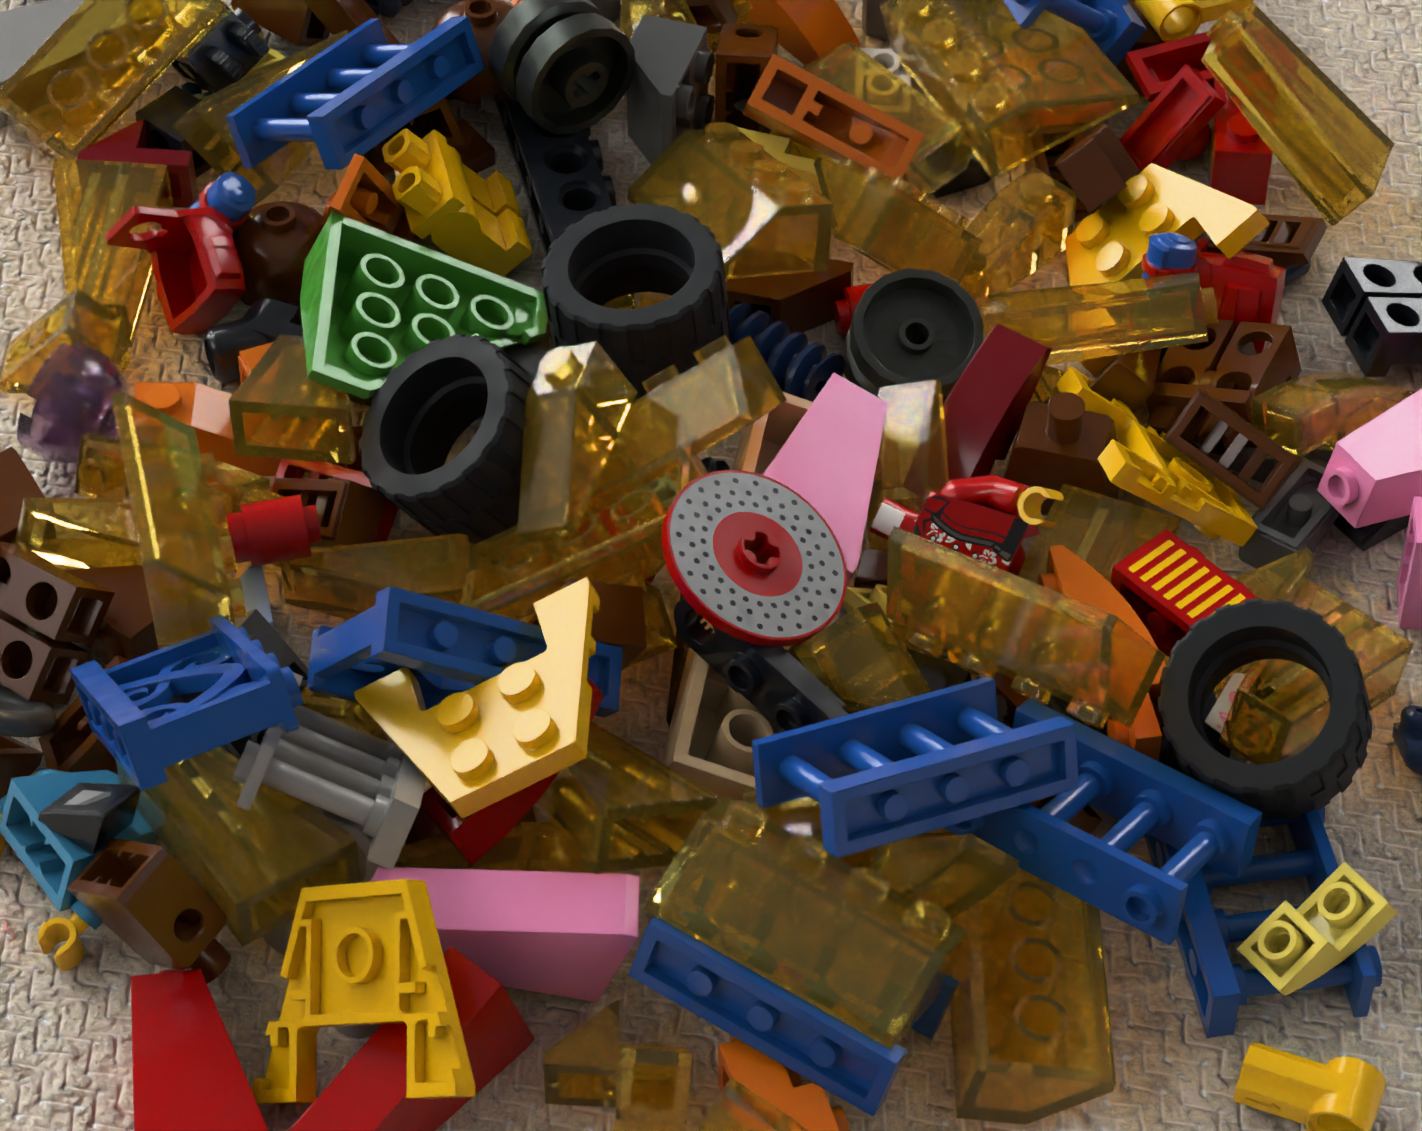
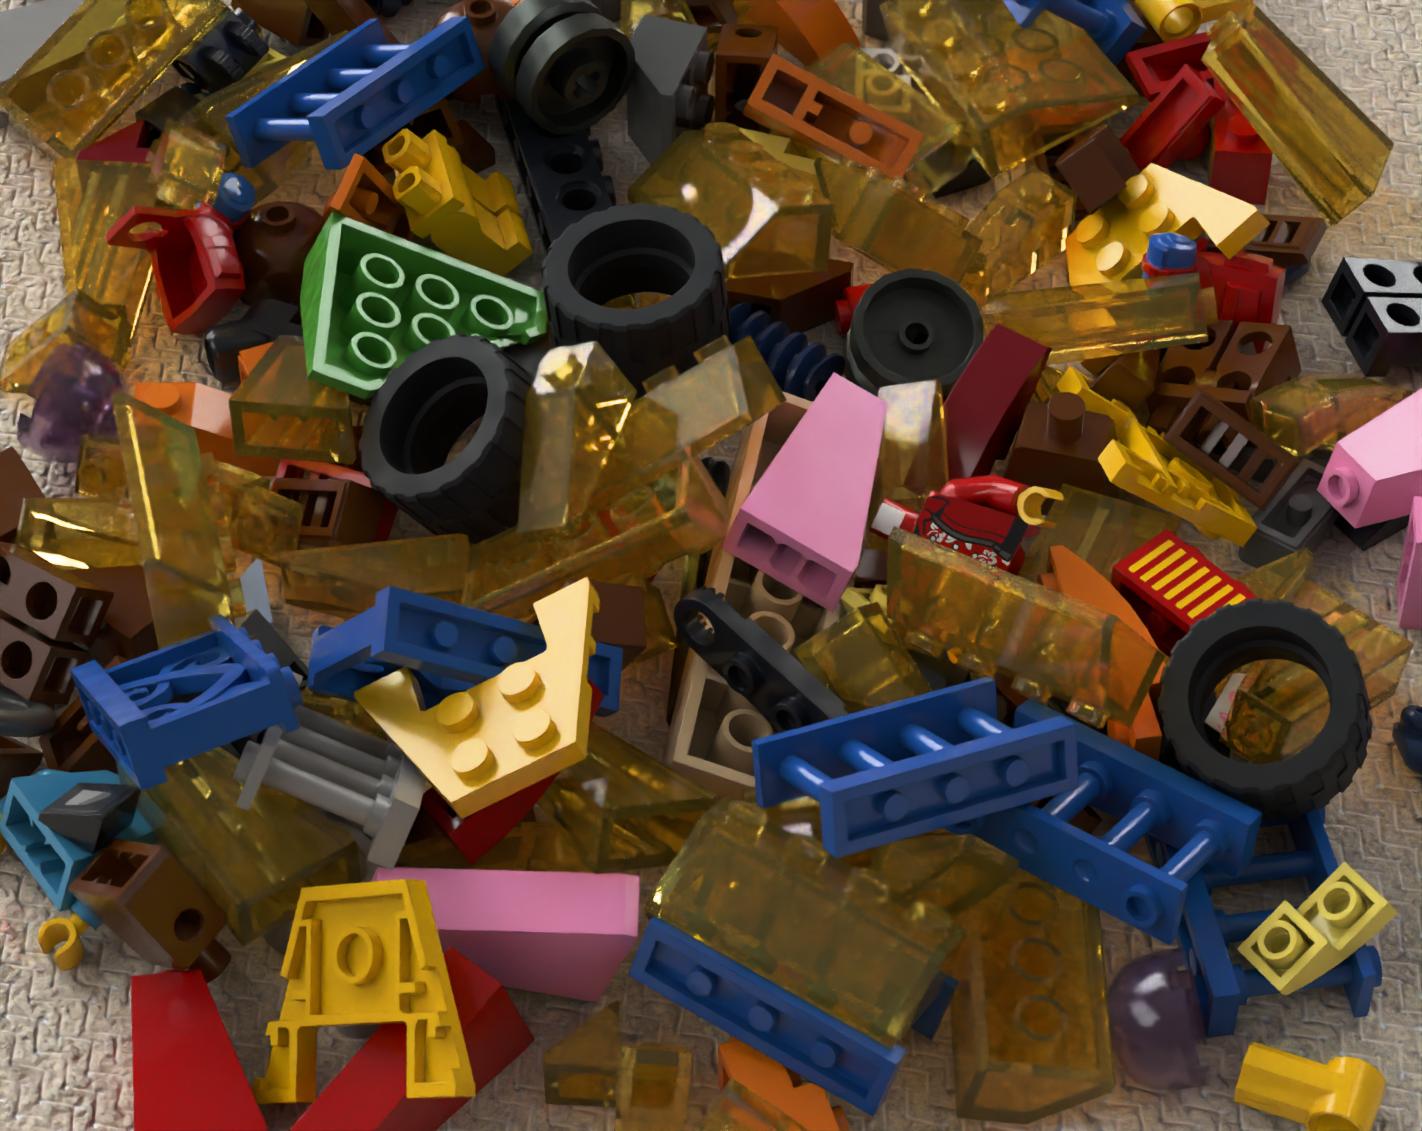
red brick [226,494,322,567] -> none
piece [661,470,847,647] -> none
none -> clear yellow slope [145,118,226,211]
none -> cylinder [1095,947,1210,1090]

